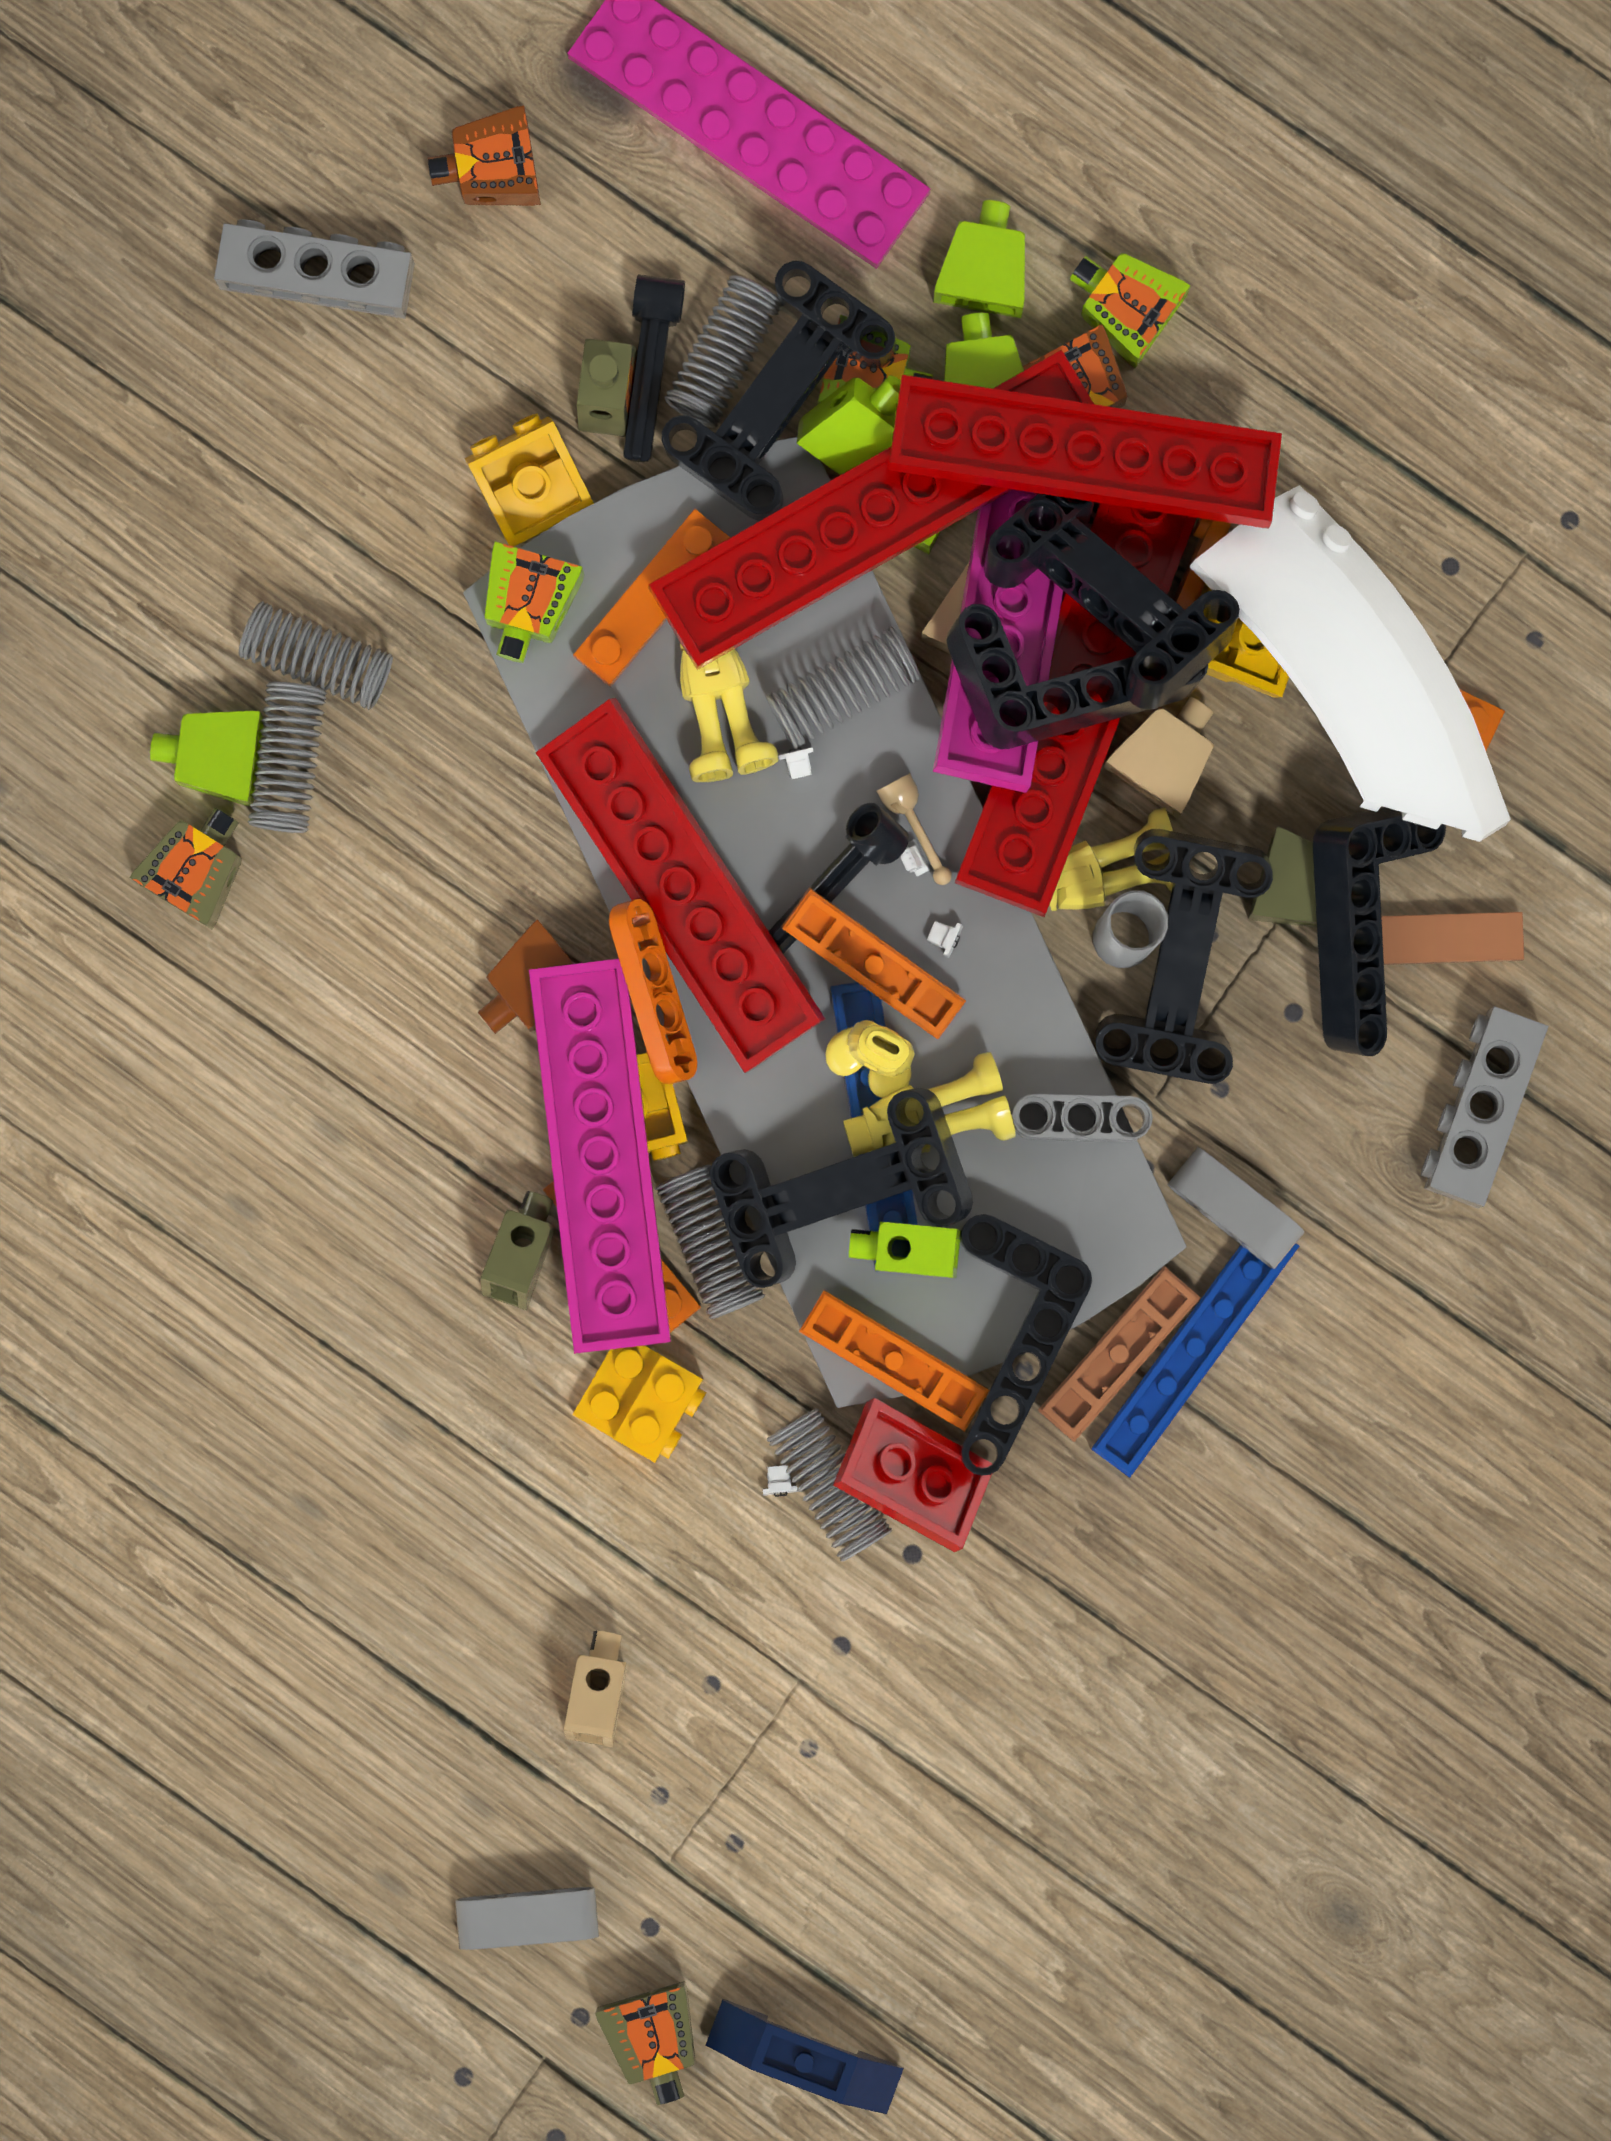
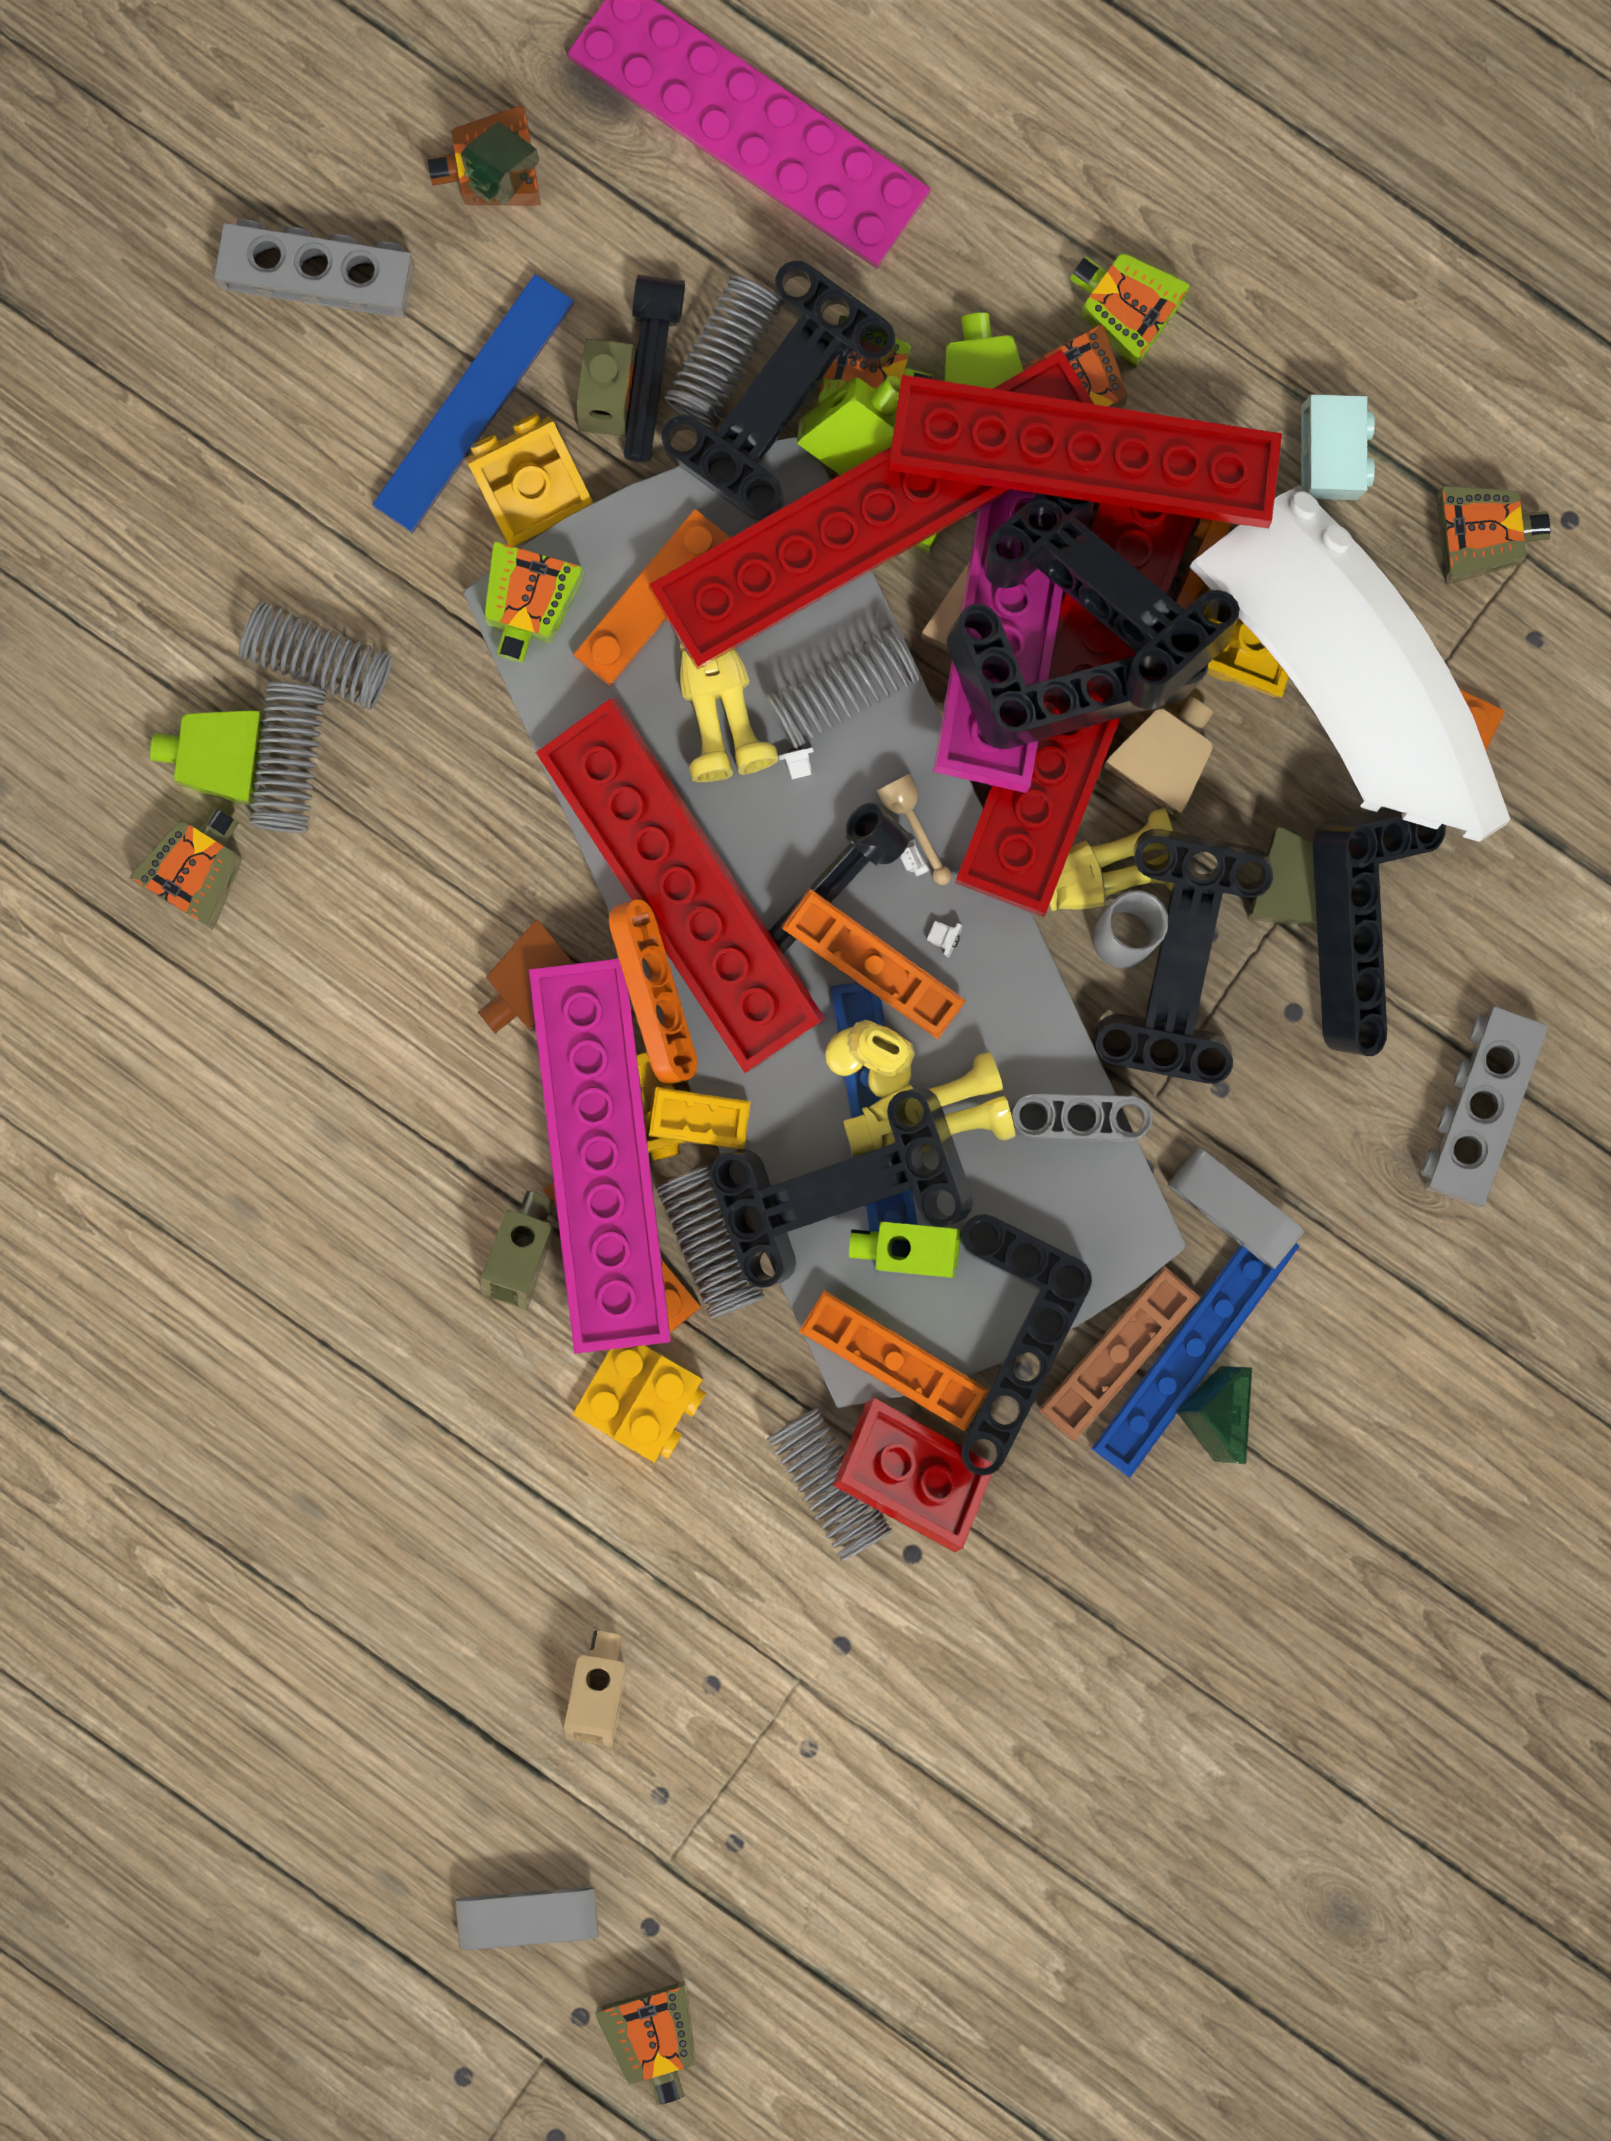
dark blue slope [705,1999,904,2114] -> none
white piece [763,1465,798,1497] -> none
lime torso [933,200,1025,318] -> none
nougat tile [1382,912,1524,965] -> none
none -> blue tile [372,274,574,534]
none -> clear green slope [461,121,539,206]
none -> yellow plate [647,1087,751,1150]
none -> clear green slope [1176,1366,1252,1464]
none -> light aqua brick [1301,394,1375,500]
none -> torso [1436,486,1551,584]

